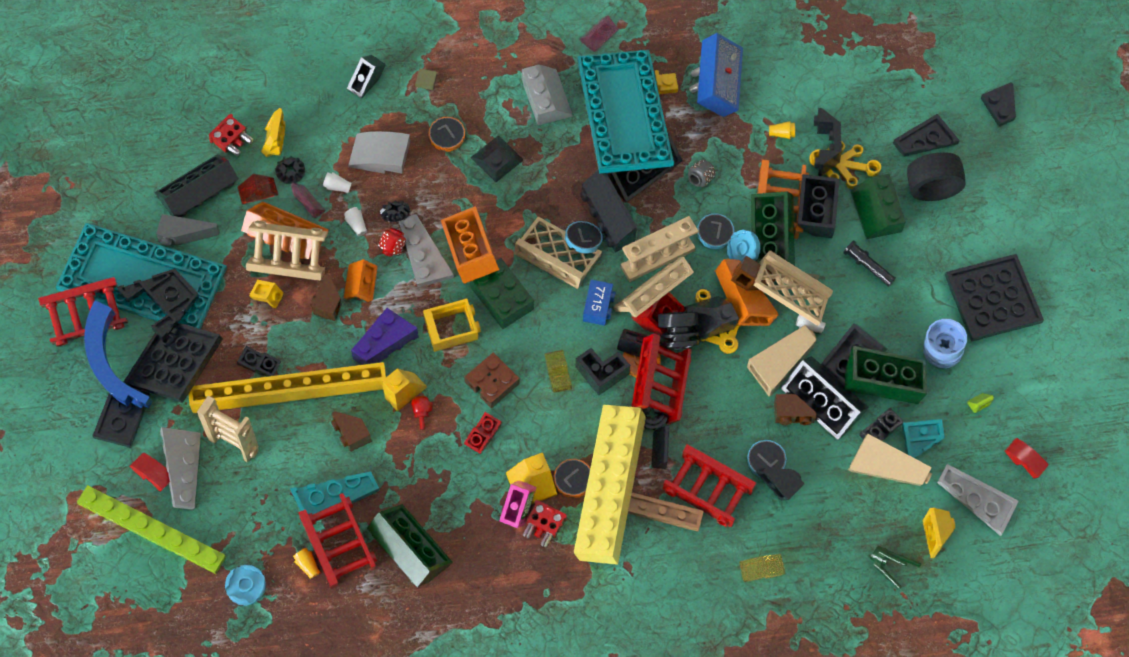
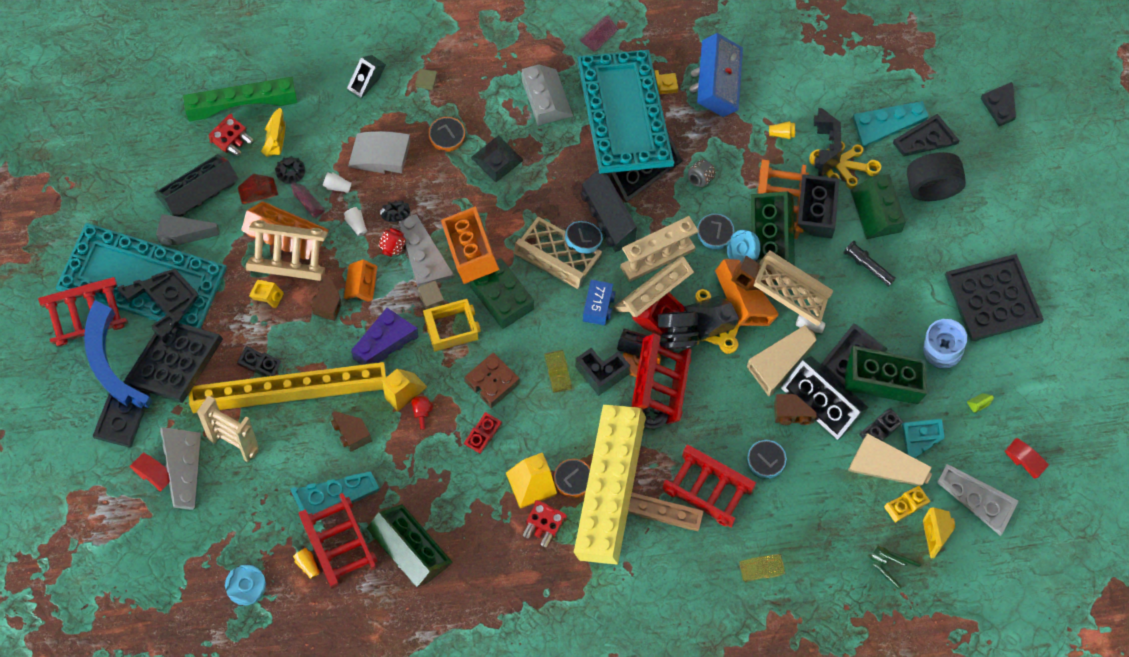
lime plate [77,485,226,574] -> none
dark pink brick [499,480,537,528] -> none
black slope [651,425,670,469] -> none
black slope [756,468,804,501] -> none
none -> green arch [183,76,297,122]
none -> dark tan brick [418,281,444,310]
none -> teal wing [852,101,928,149]
none -> yellow slope [884,486,931,523]

